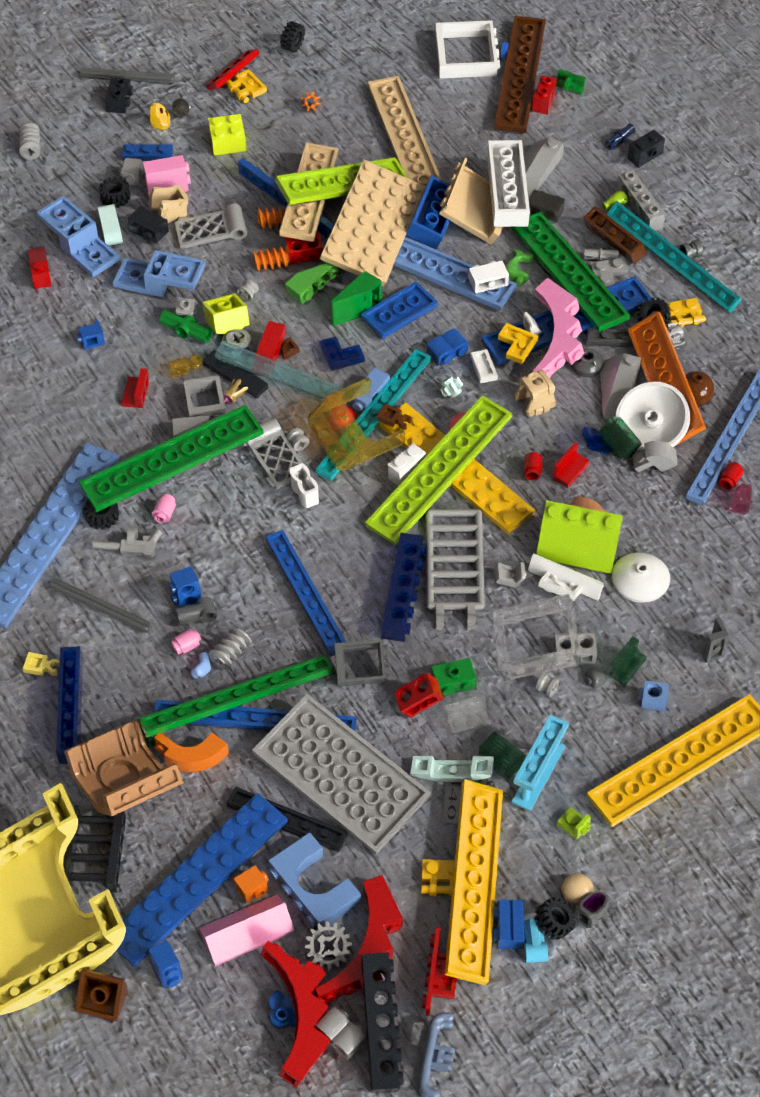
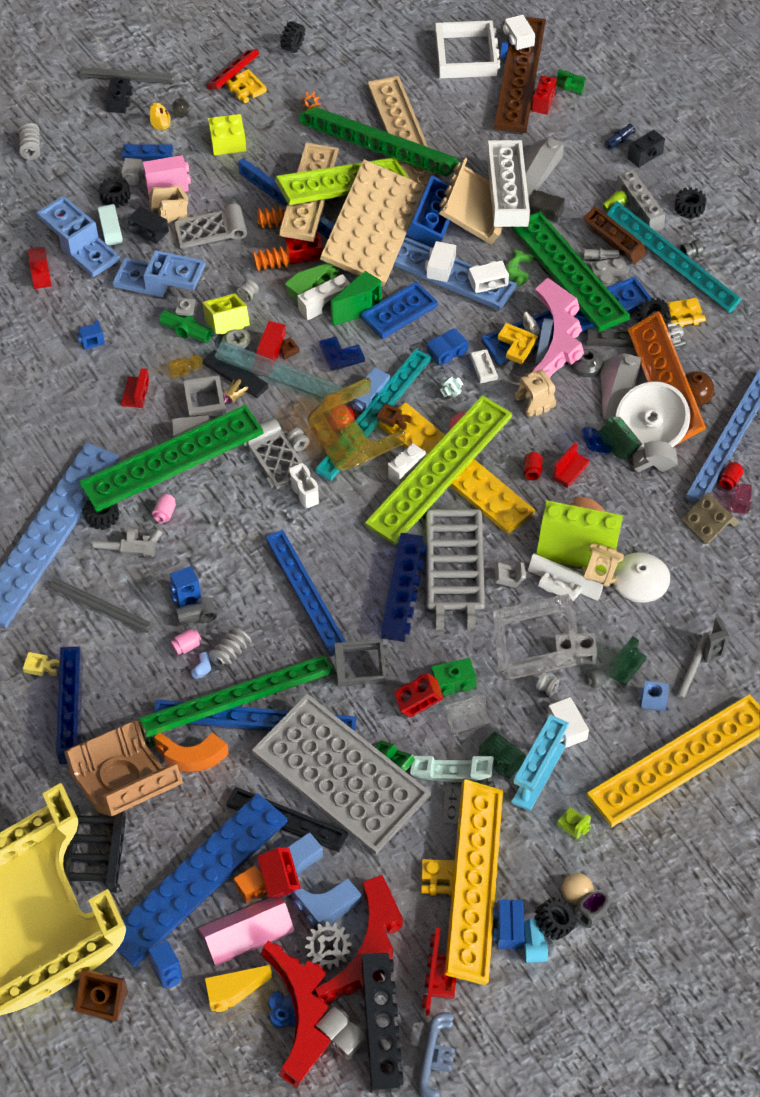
none -> yellow slope [205,965,272,1012]
none -> red brick [257,848,301,898]
none -> white arch [297,274,350,321]
none -> green beam [299,106,459,177]
none -> green slope [375,740,415,771]
none -> white brick [425,241,456,282]
none -> white brick [503,15,535,50]
none -> sand blue beam [535,318,554,368]
none -> white brick [546,697,589,748]
none -> tan piece [581,543,624,587]
none -> black tyre [675,187,707,219]
none -> light grey bar [677,633,710,700]
none -> dark tan bracket [682,492,739,544]

